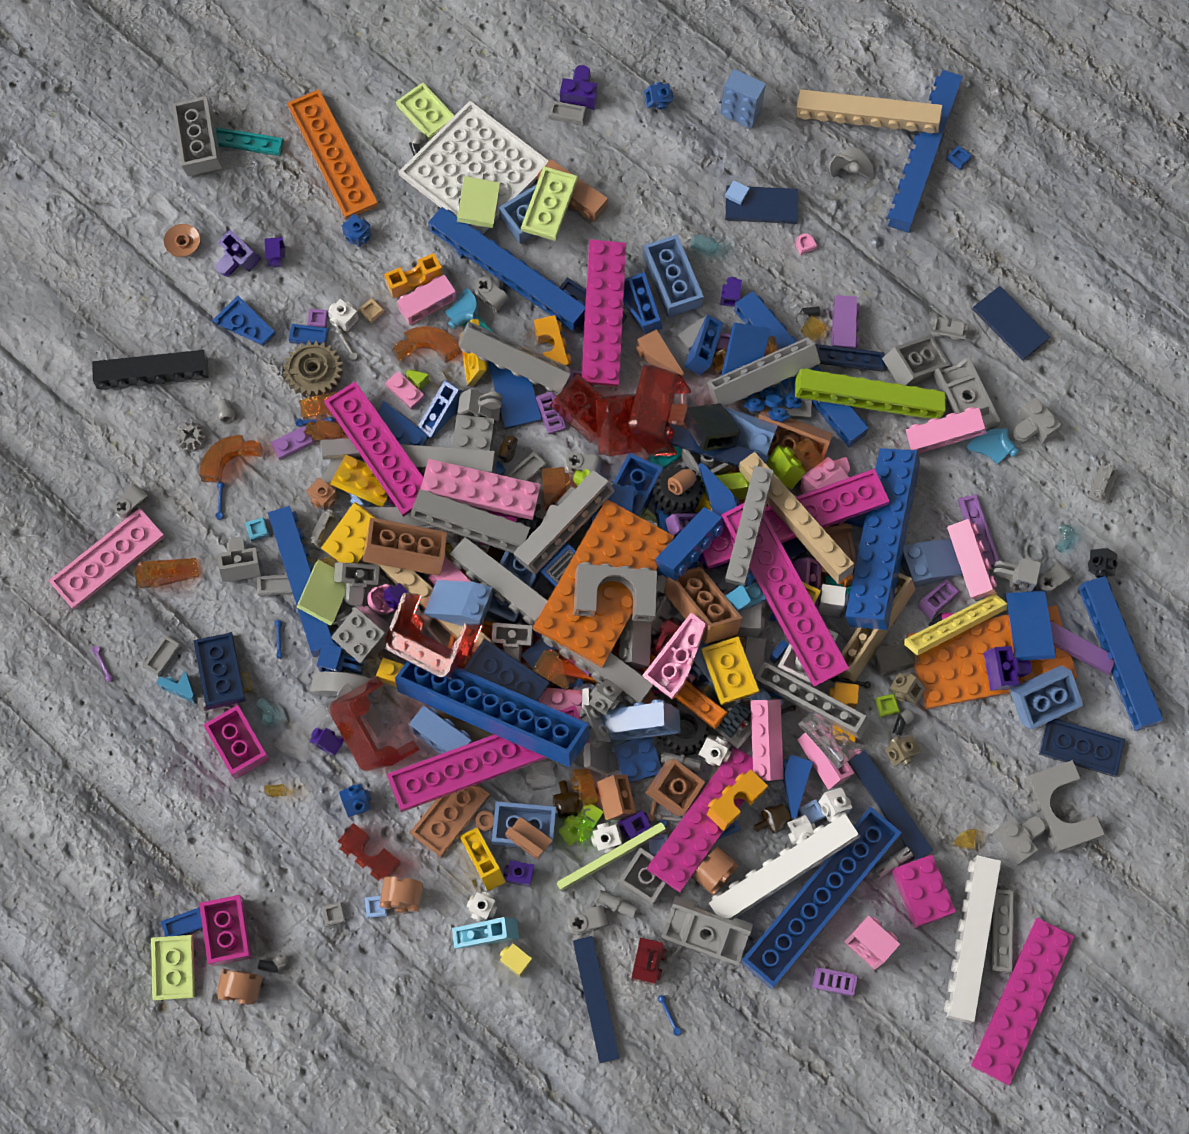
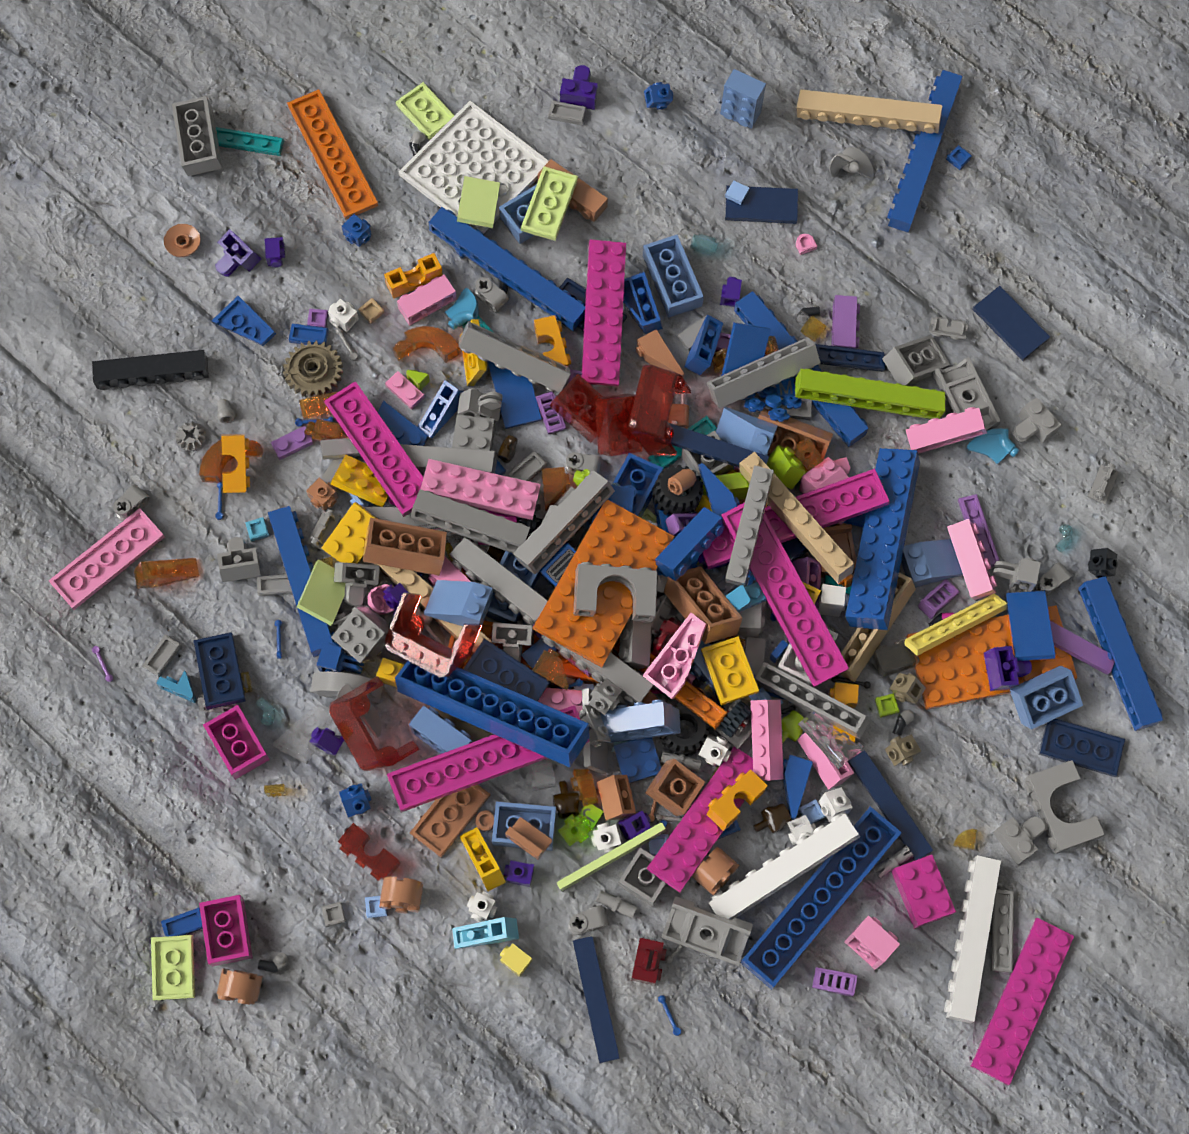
black brick [684,403,740,452] -> none
none -> light orange arch [221,434,250,493]
none -> lime piece [781,710,808,744]

